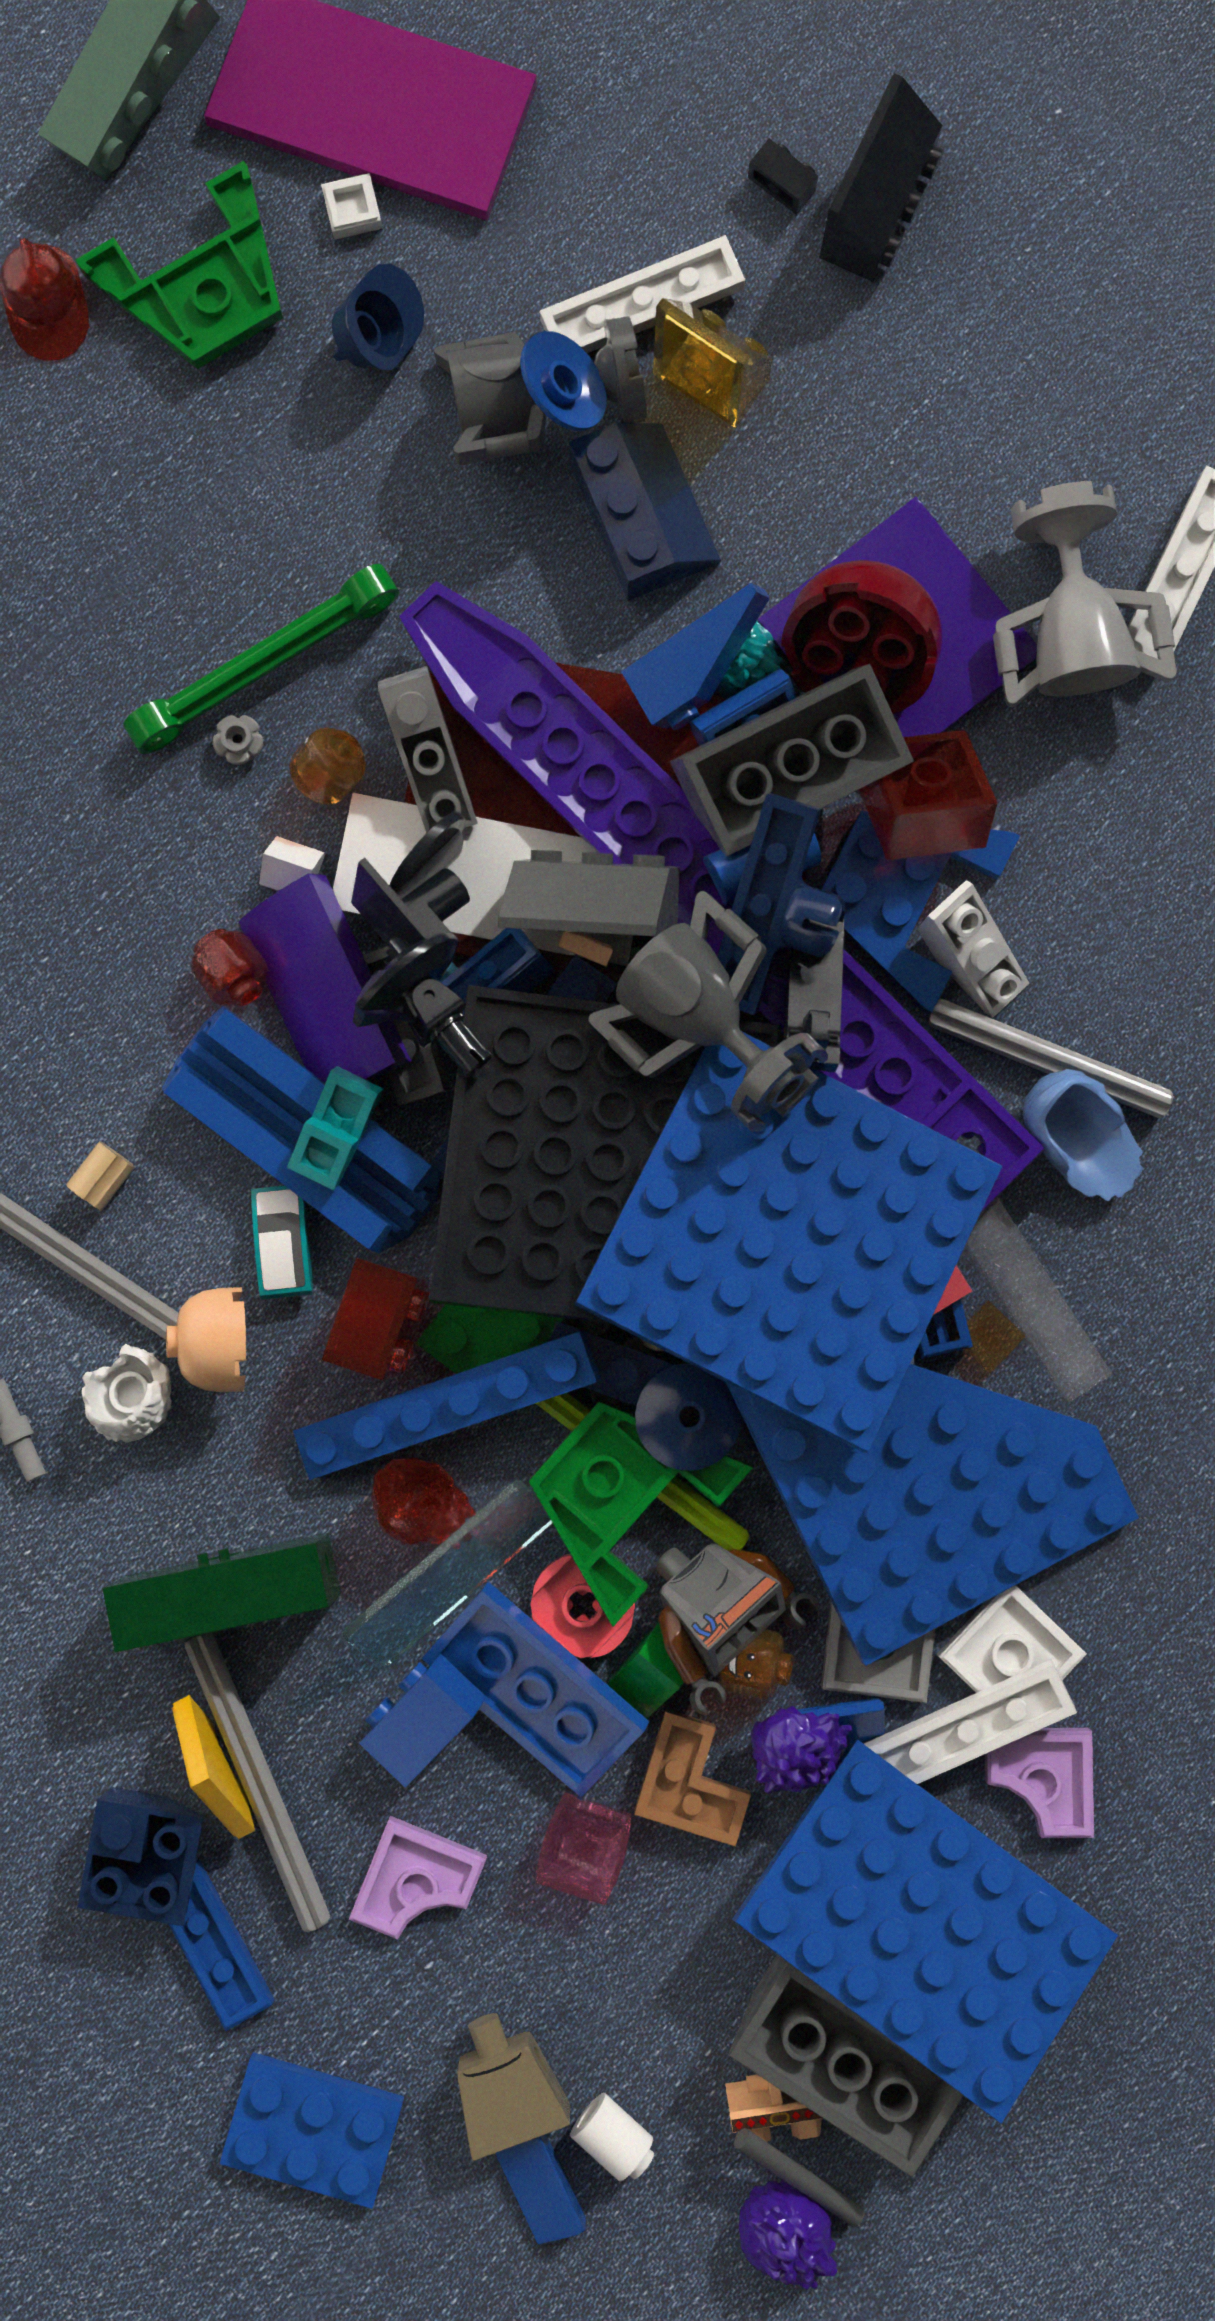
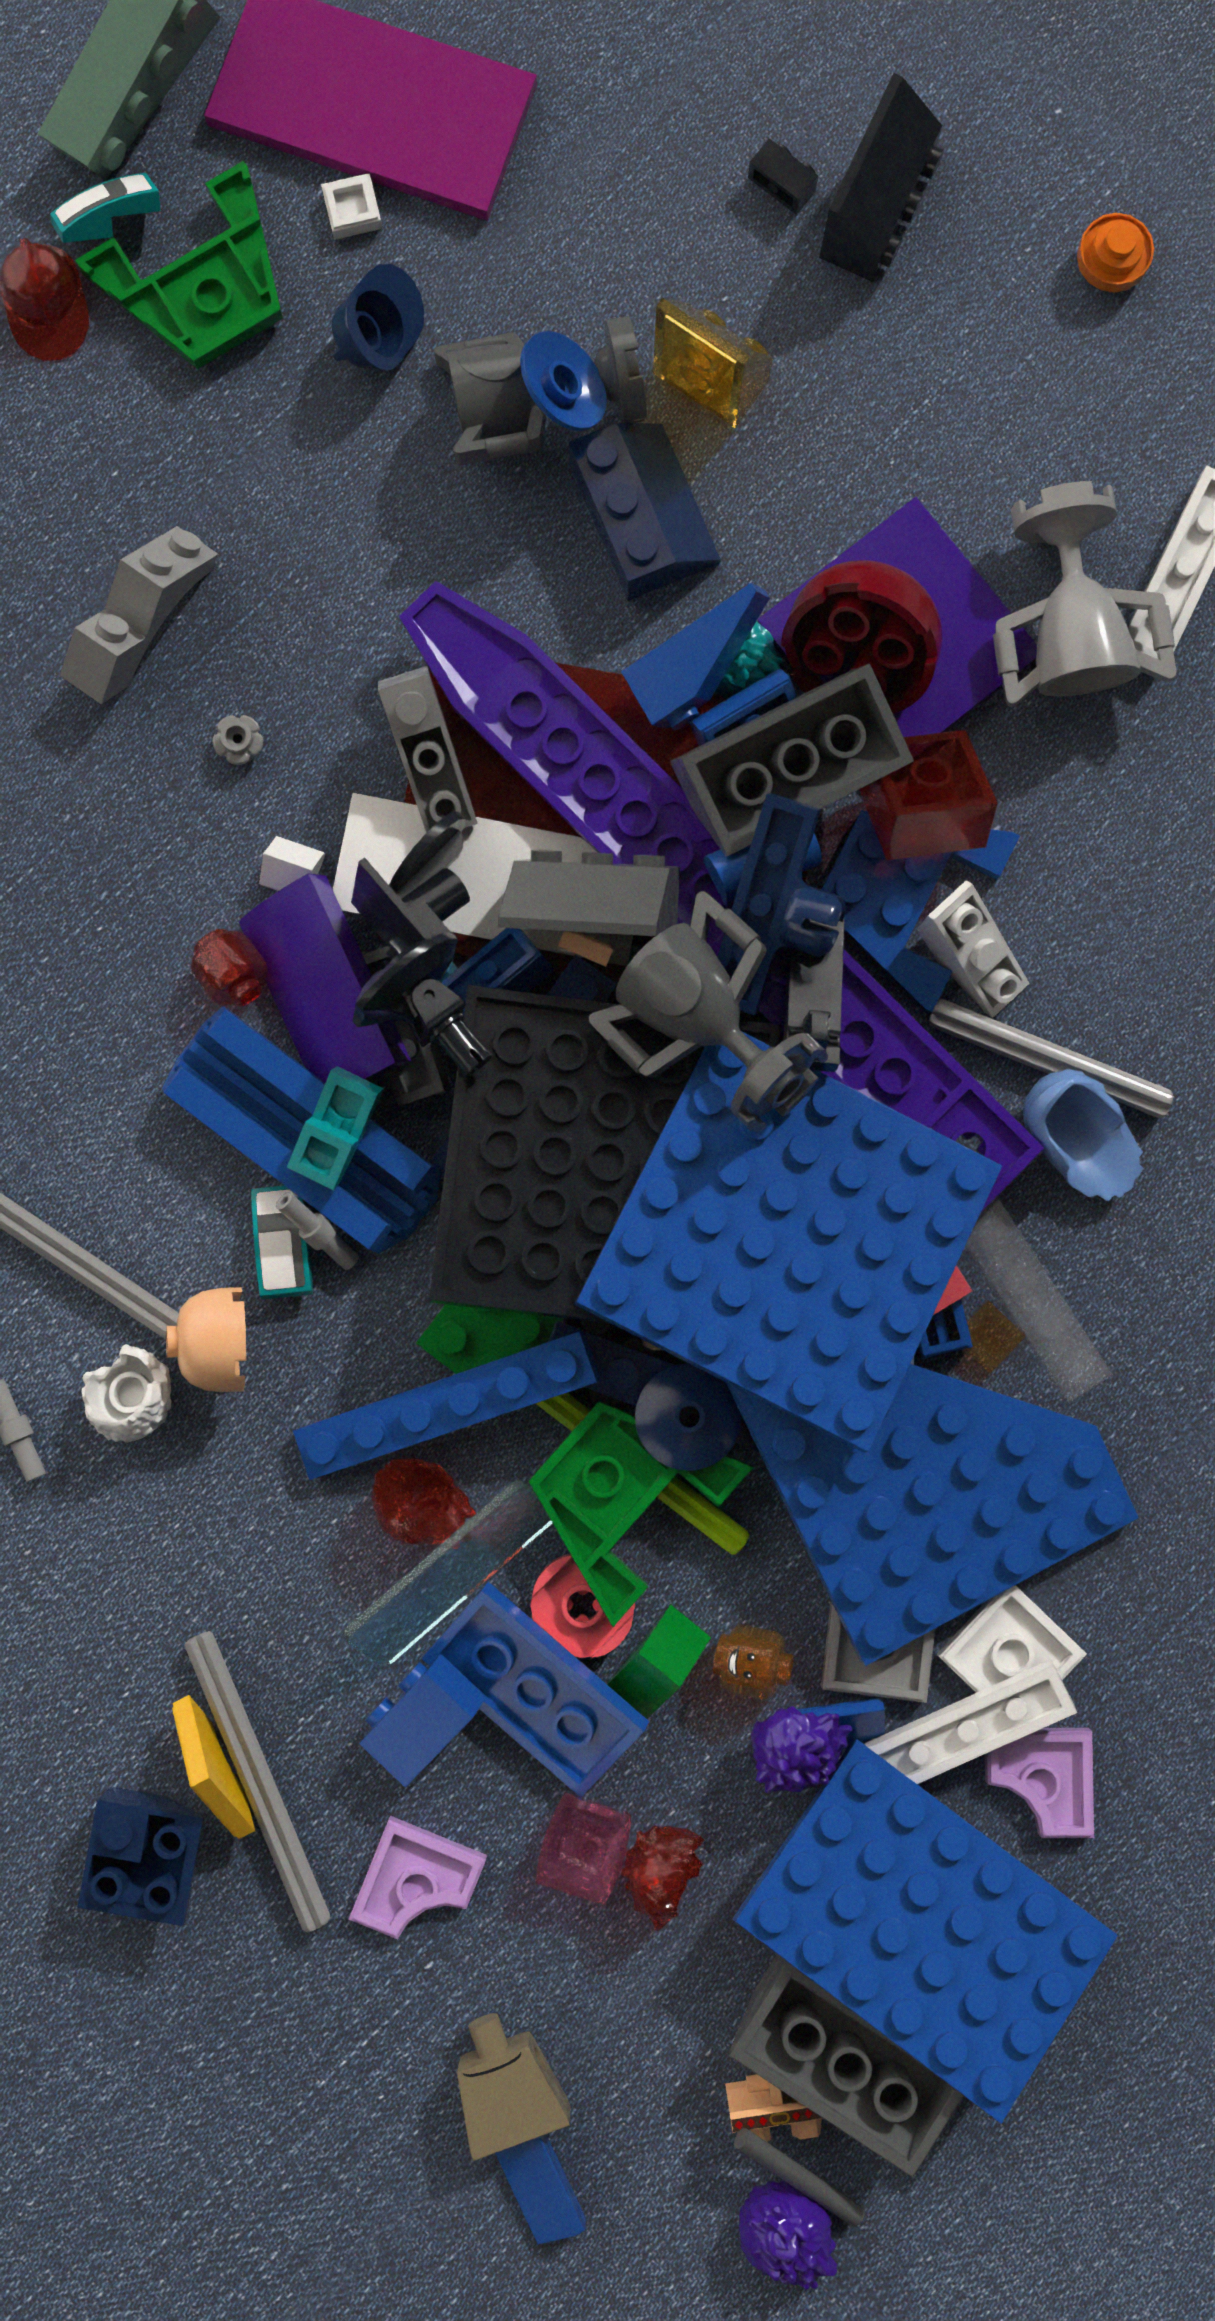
tan piece [66,1141,135,1211] -> none
dark green brick [102,1532,341,1653] -> none
green piece [123,564,400,754] -> none
blue tile [168,1859,275,2031] -> none
blue plate [219,2052,404,2209] -> none
clear orange head [289,727,366,805] -> none
clear red brick [322,1258,430,1381] -> none
white plate [540,235,745,353] -> none
white brick [570,2092,654,2181] -> none
medium nougat plate [634,1709,751,1847] -> none
torso [656,1544,818,1715] -> none
none -> teal slope [50,172,161,243]
none -> light grey arch [60,526,218,704]
none -> light grey bar [276,1192,359,1270]
none -> clear red hair [621,1825,705,1931]
none -> orange plate [1077,213,1154,293]

